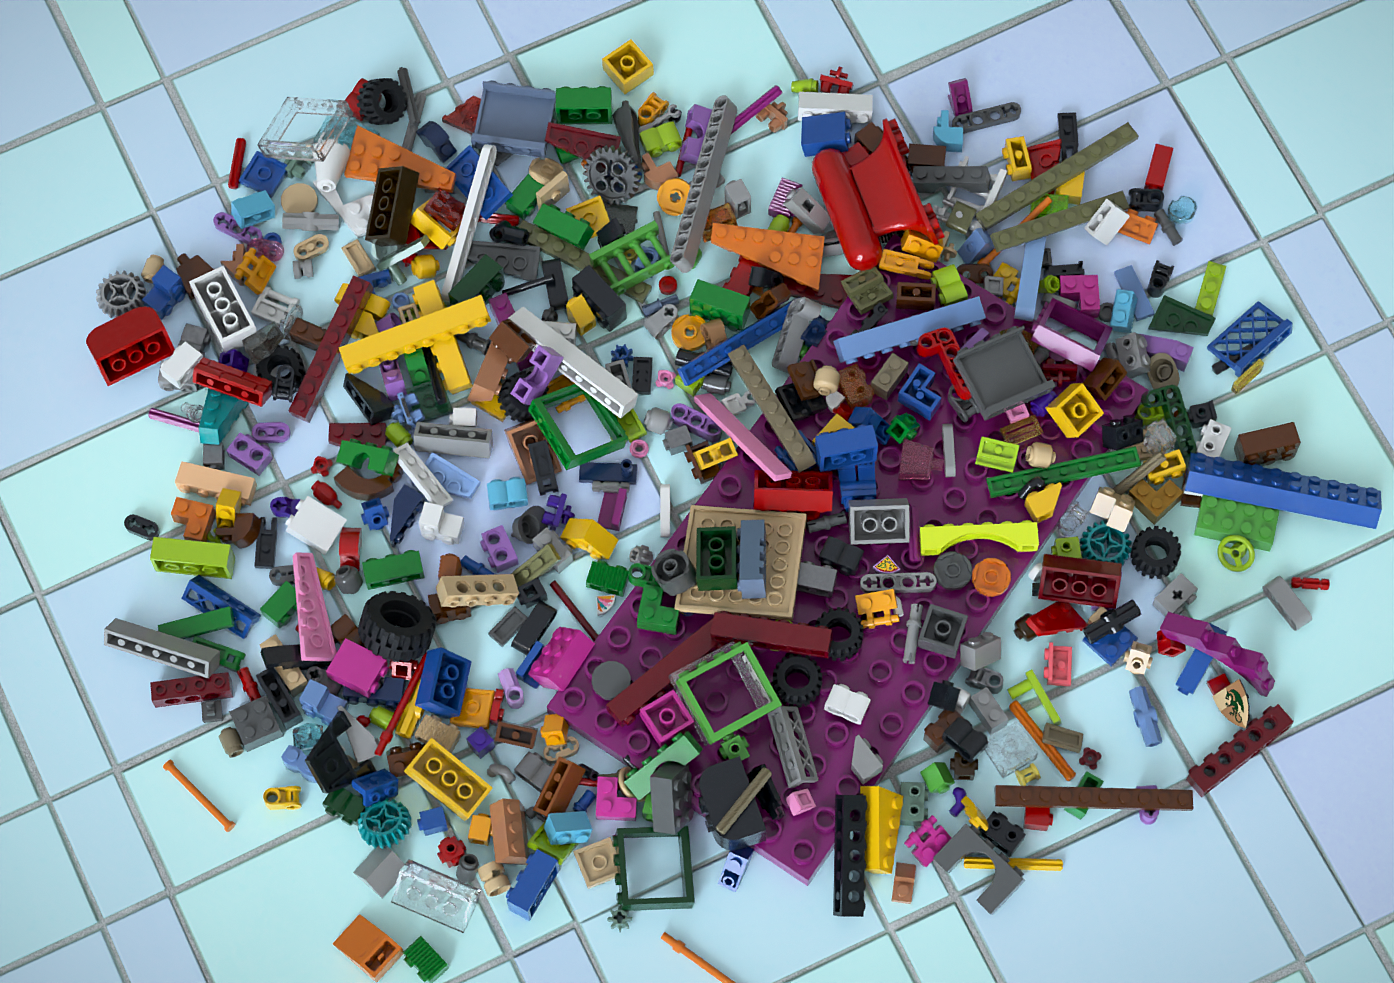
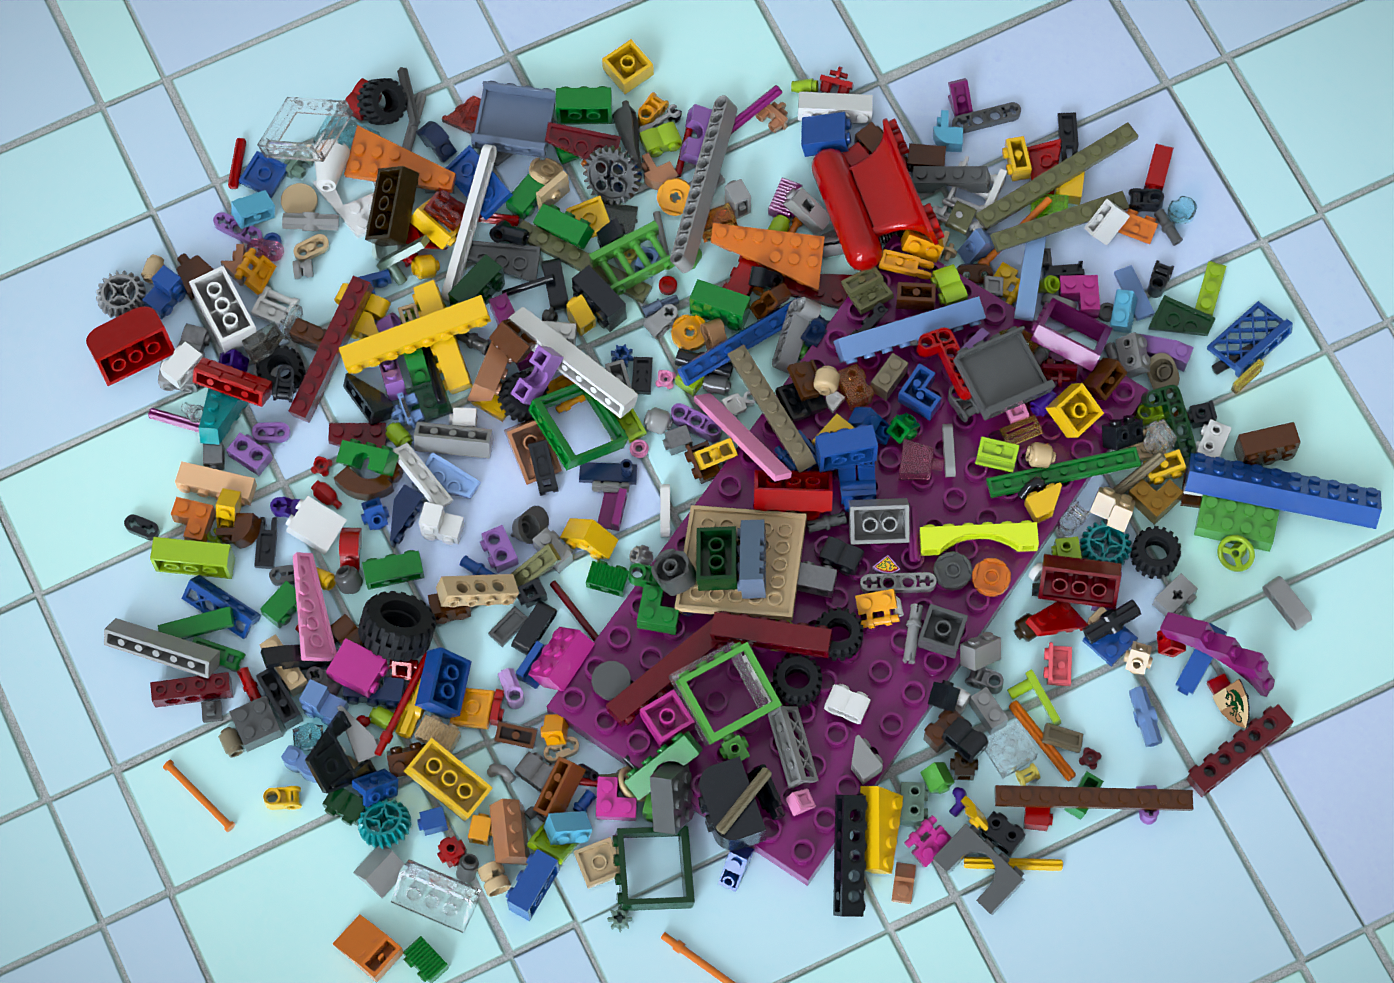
tan tile [341,239,376,277] -> none
medium blue tile [392,292,410,311] -> none
dark orange brick [438,553,462,580] -> none
dark purple brick [466,726,495,759] -> none
medium azure brick [487,477,528,510] -> none
dark purple hips [541,493,575,531] -> none
tile [596,595,616,616] -> none
red plate [833,404,853,421] -> none
red axle [1291,577,1330,590] -> none

